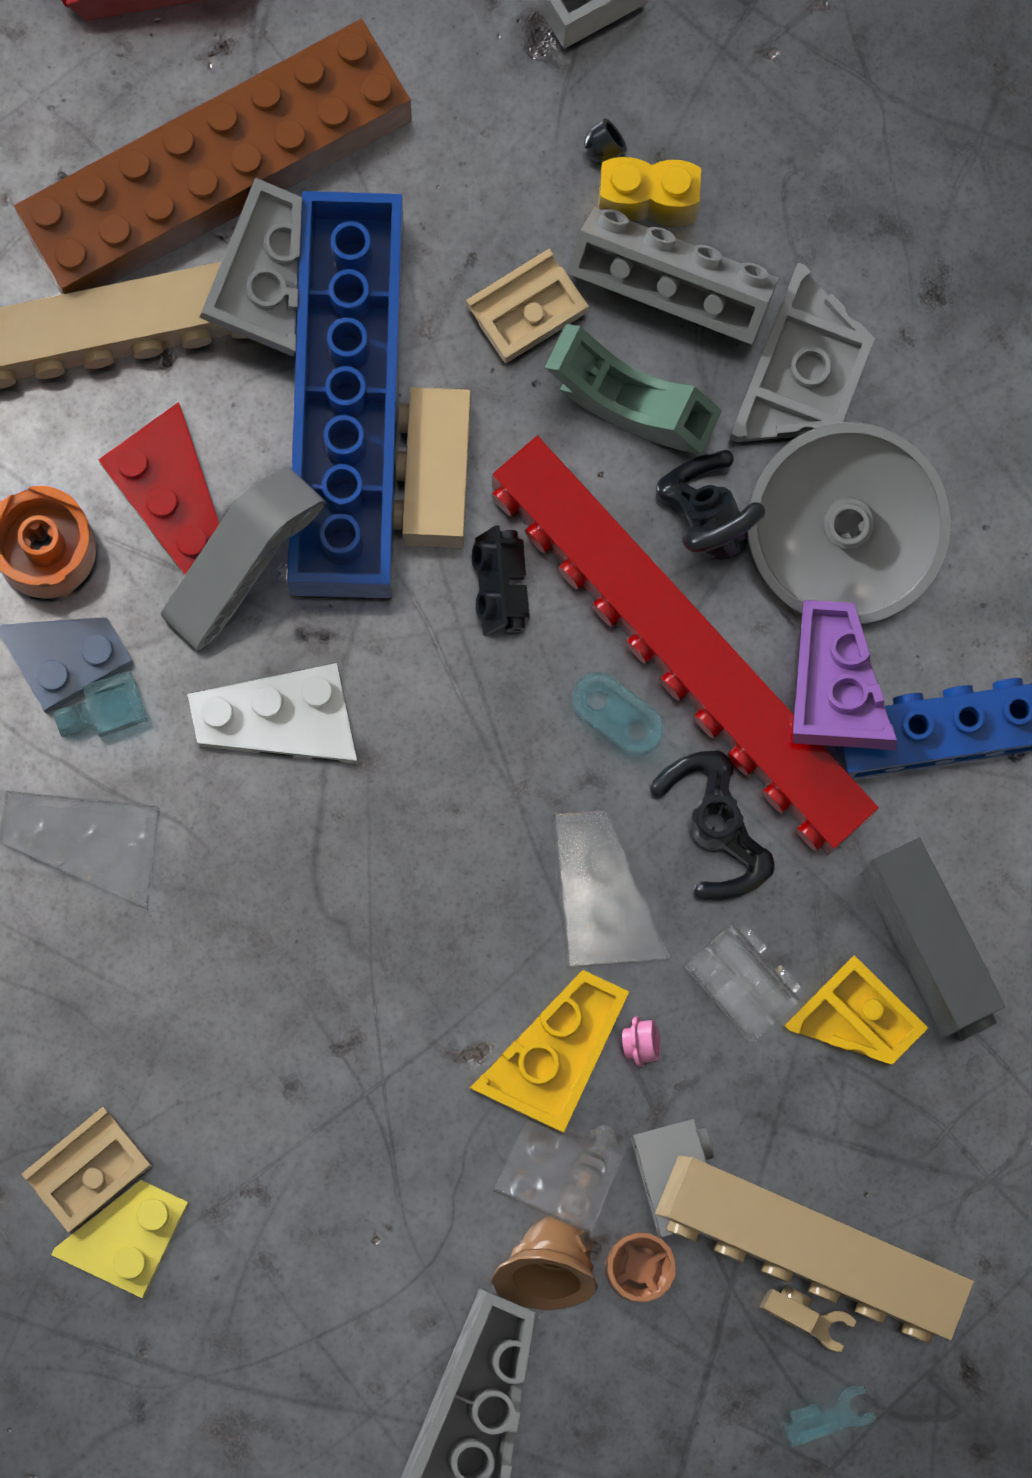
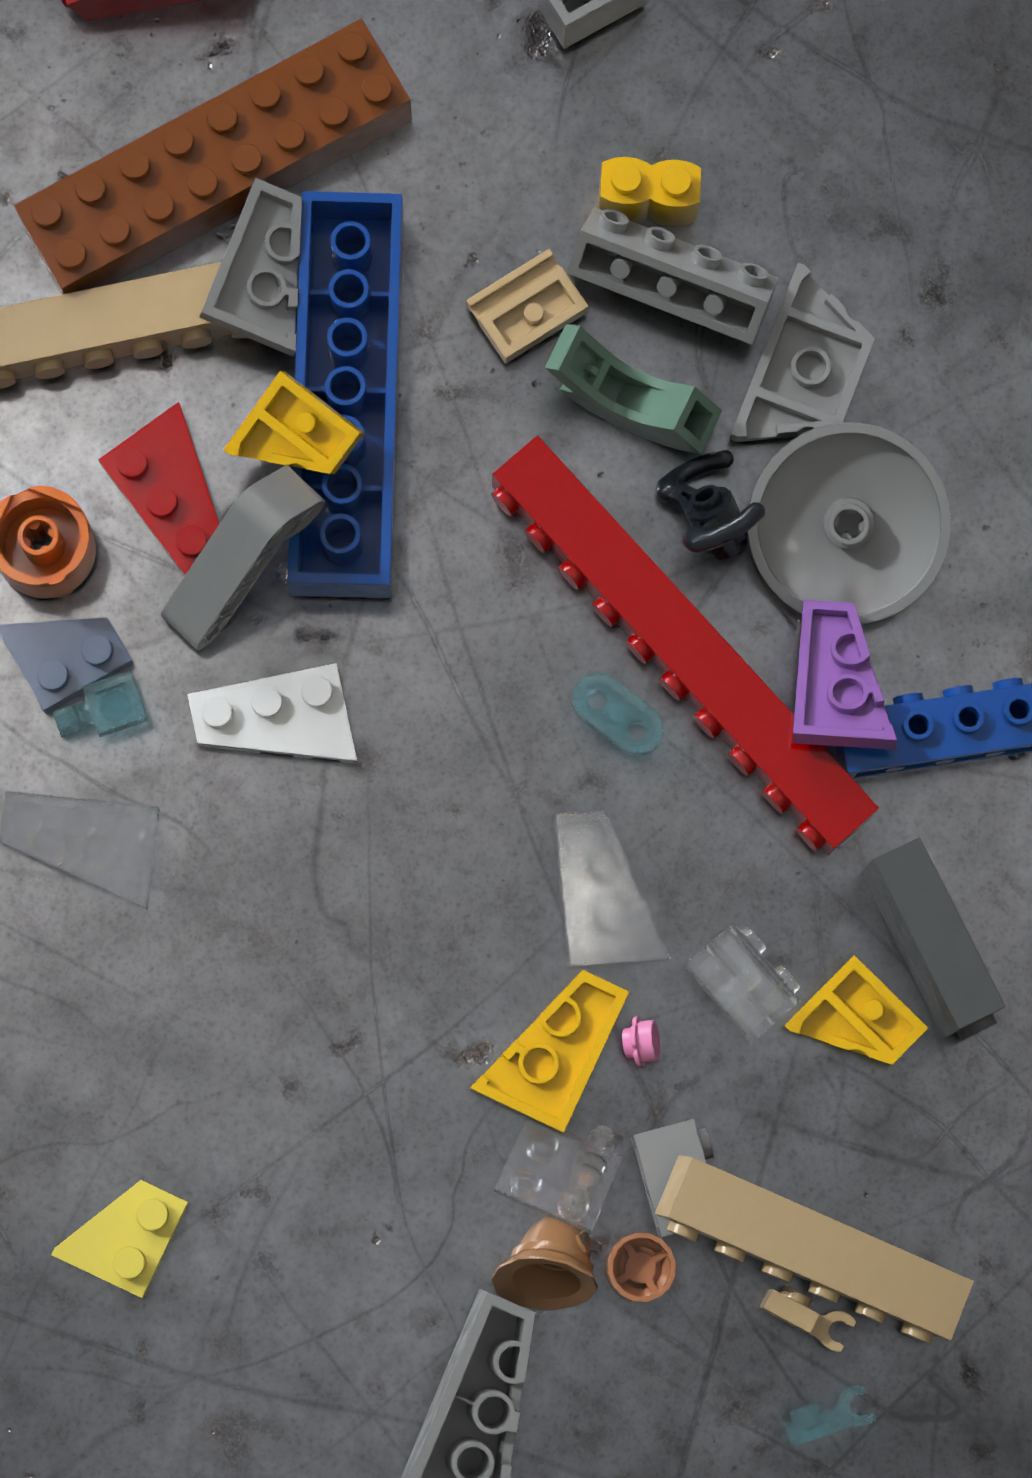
tan plate [22,1107,152,1234] -> none
tan brick [393,387,471,548] -> none
black hinge [472,525,530,635] -> none
black hinge [584,118,627,163] -> none
black piece [649,750,775,901] -> none
none -> yellow wing [223,371,364,474]

